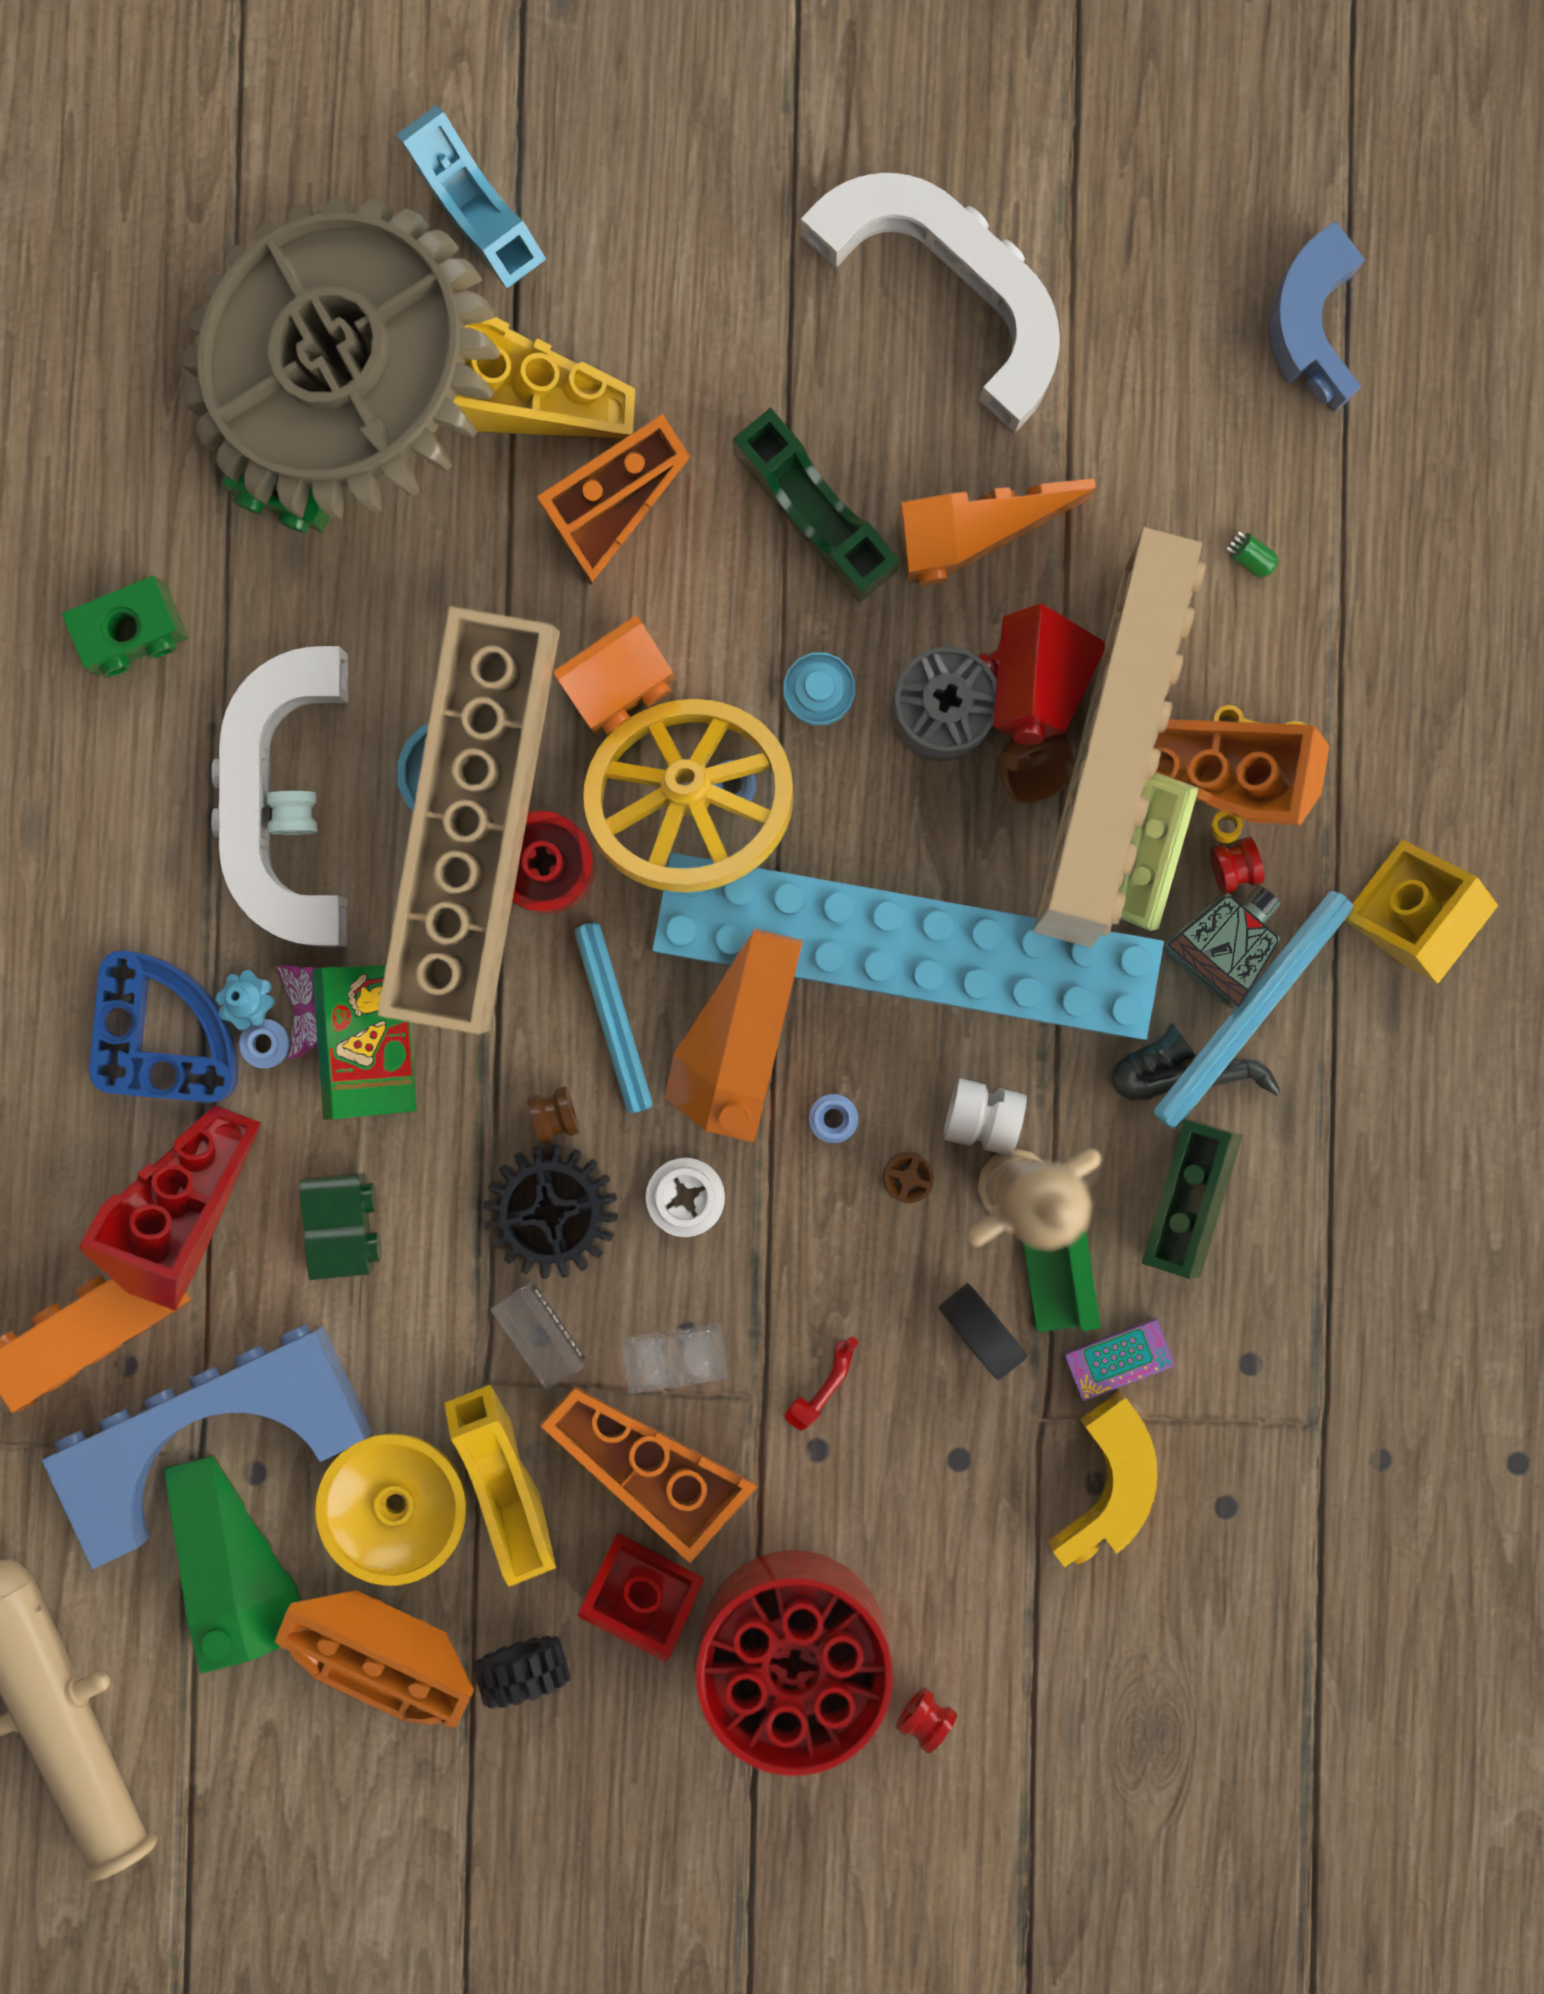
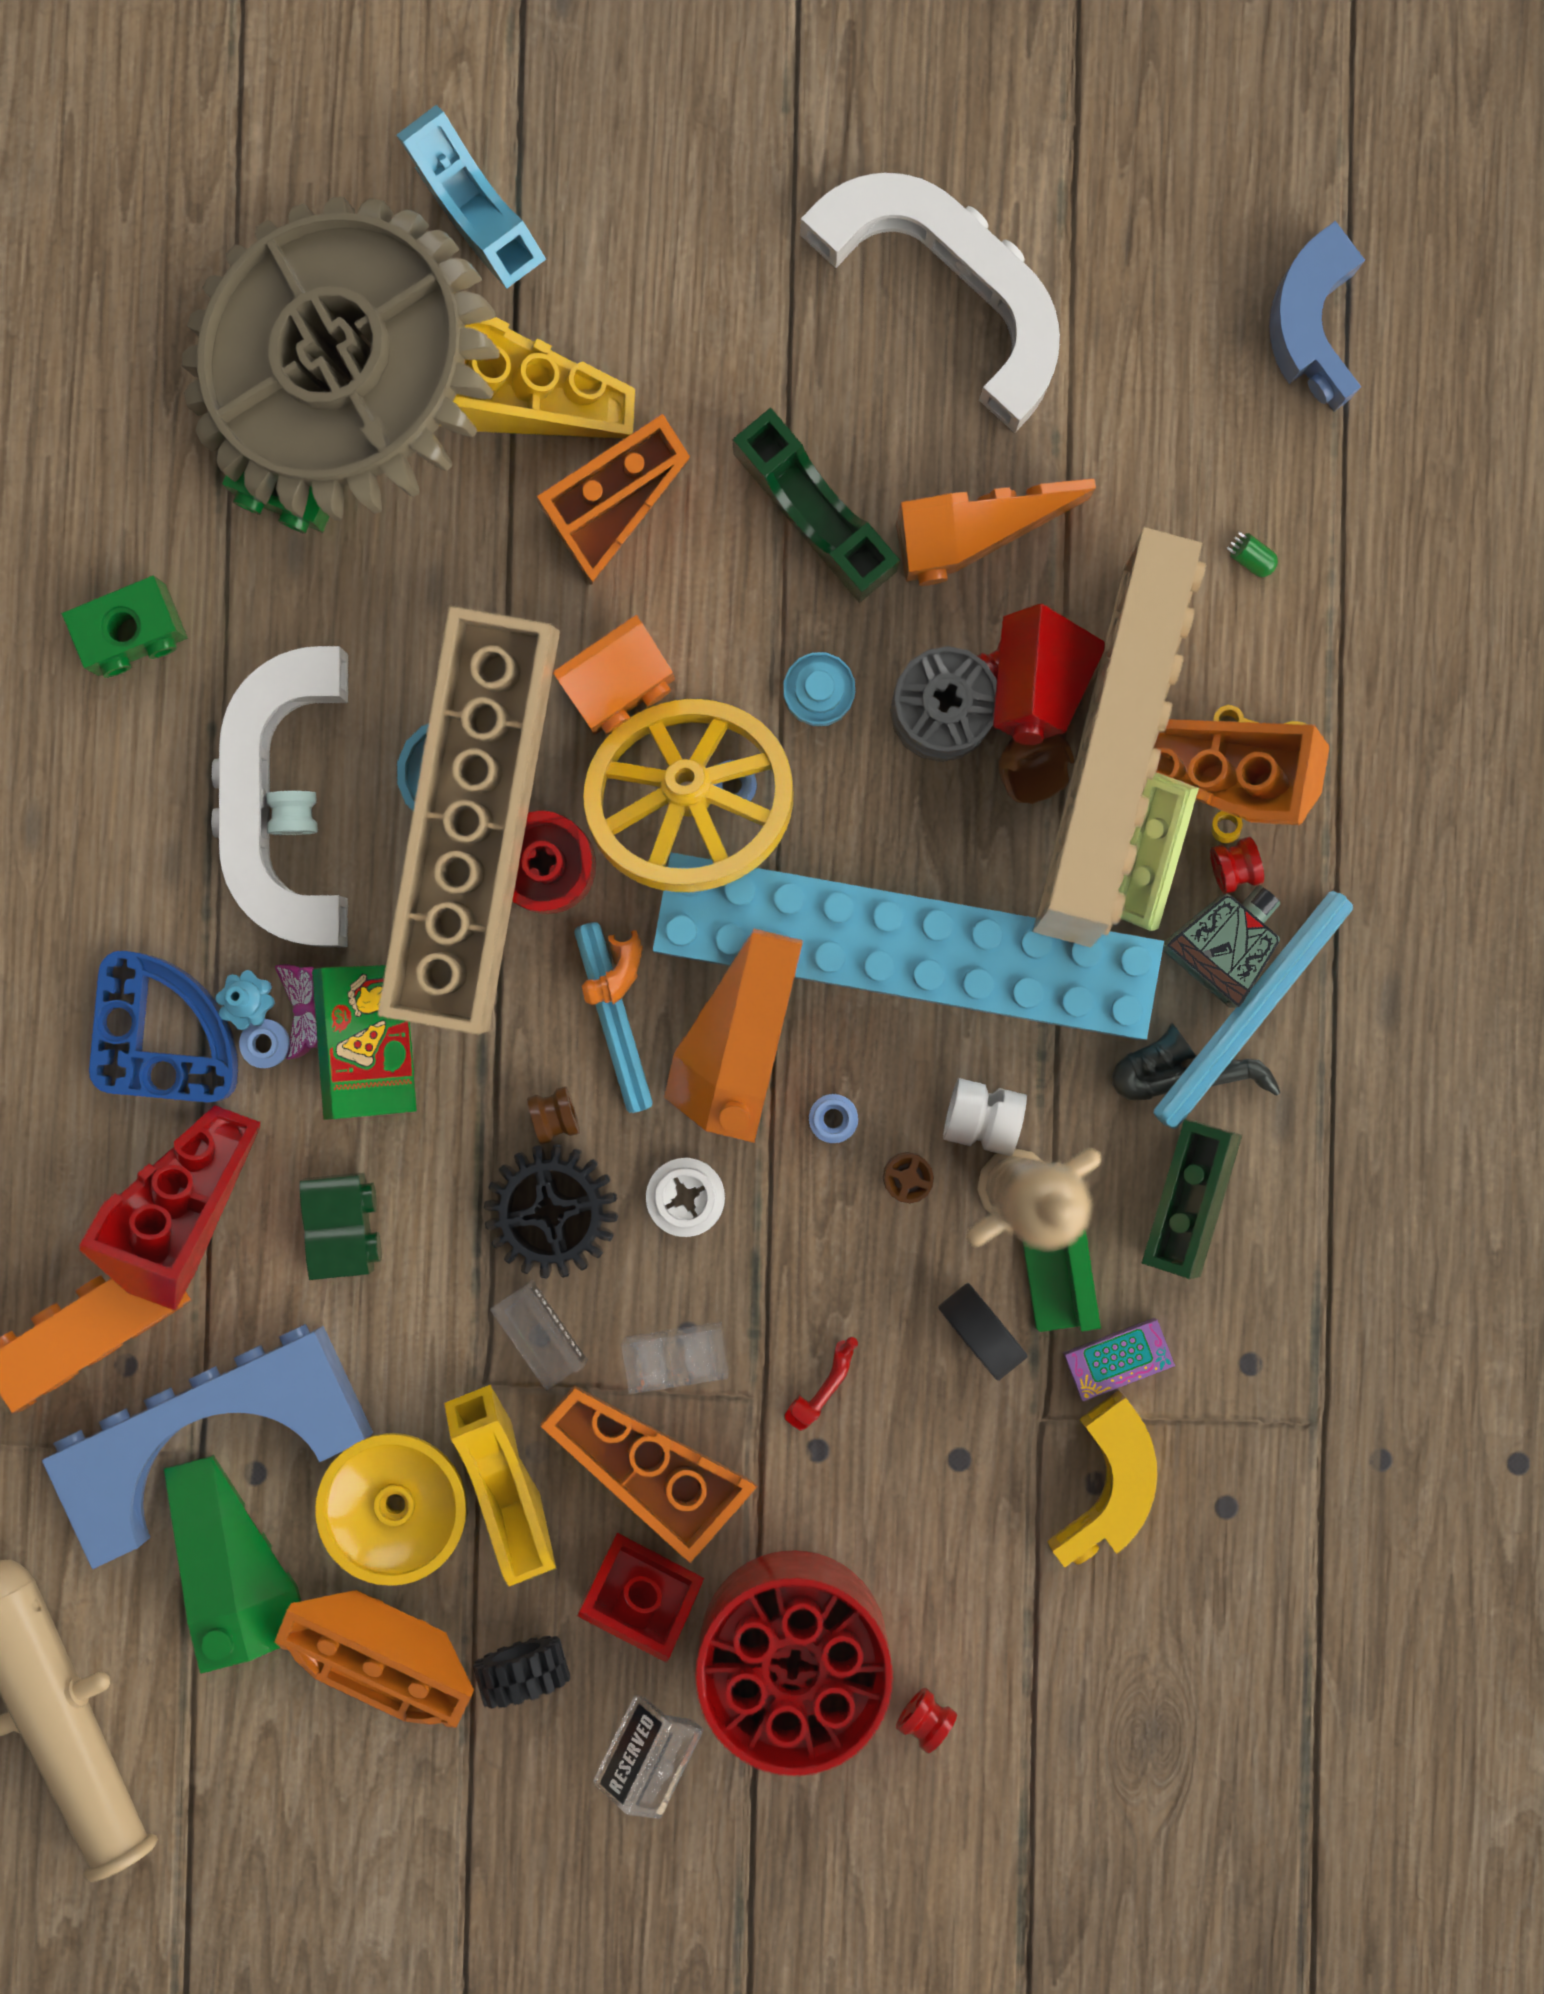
yellow slope [1345,839,1498,984] -> none
none -> orange piece [582,930,643,1005]
none -> clear panel [593,1695,704,1819]

